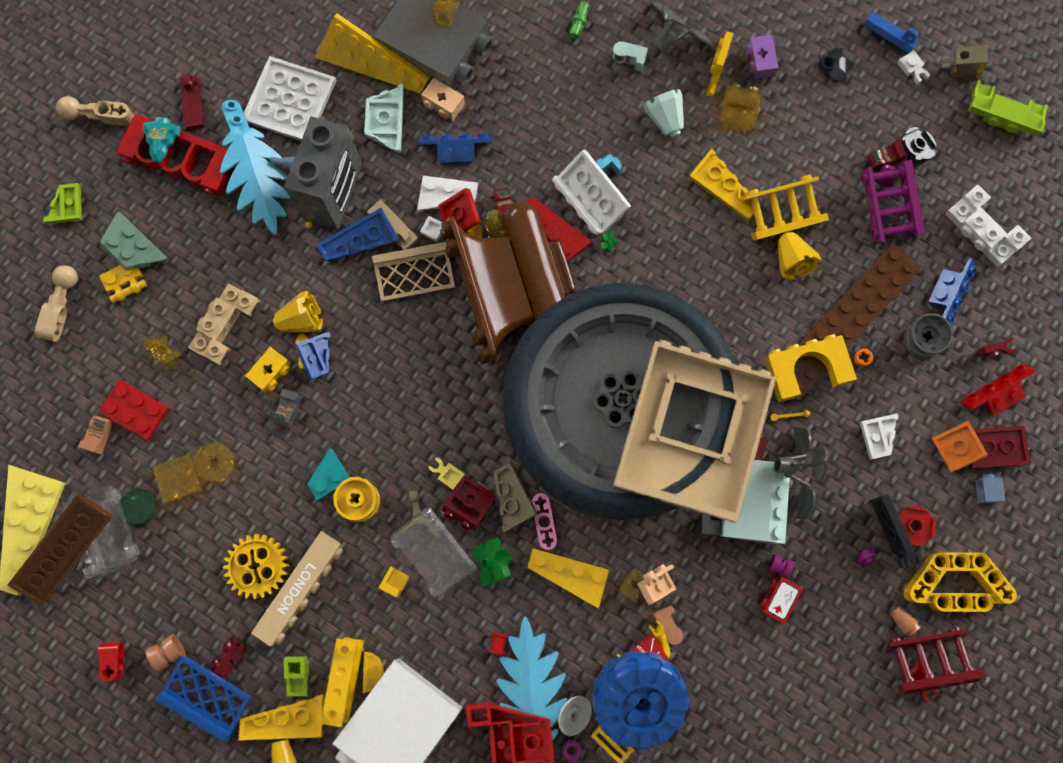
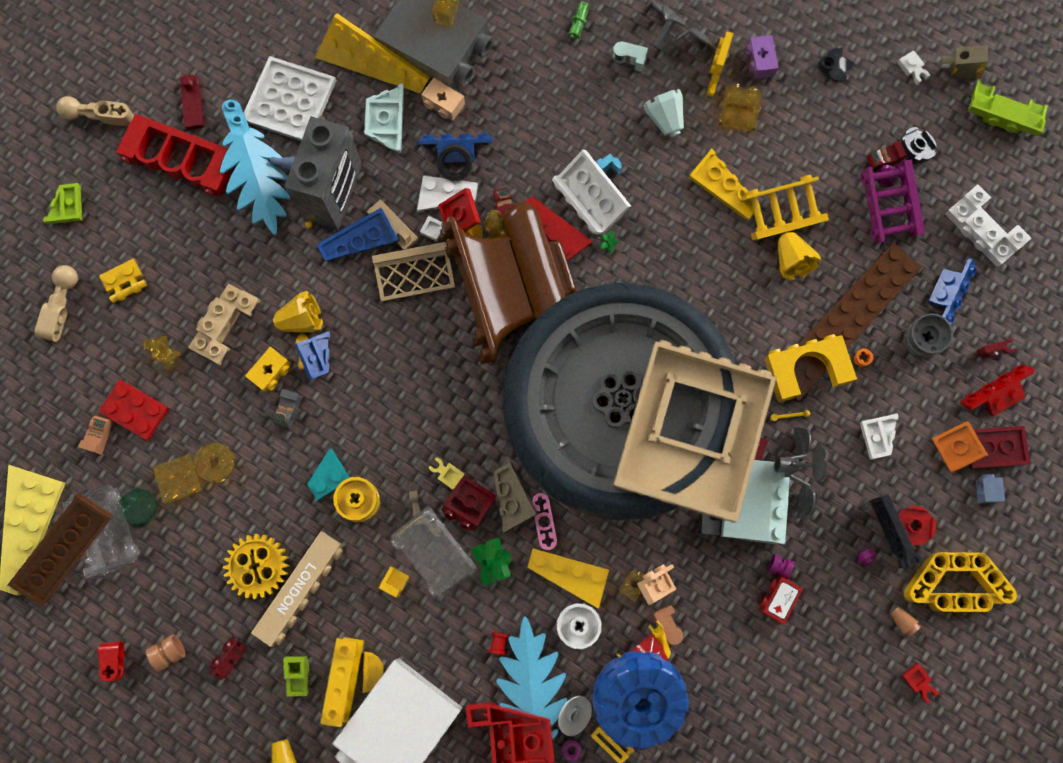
sand green wing [100,212,168,270] -> none
teal rock [143,117,181,163] -> none
blue fence [156,655,252,742] -> none
yellow wing [239,695,324,741] -> none
blue hinge [864,12,919,54] -> none
dark red fence [885,627,985,696] -> none
none -> black tyre [437,144,472,181]
none -> white wheel [557,604,601,649]

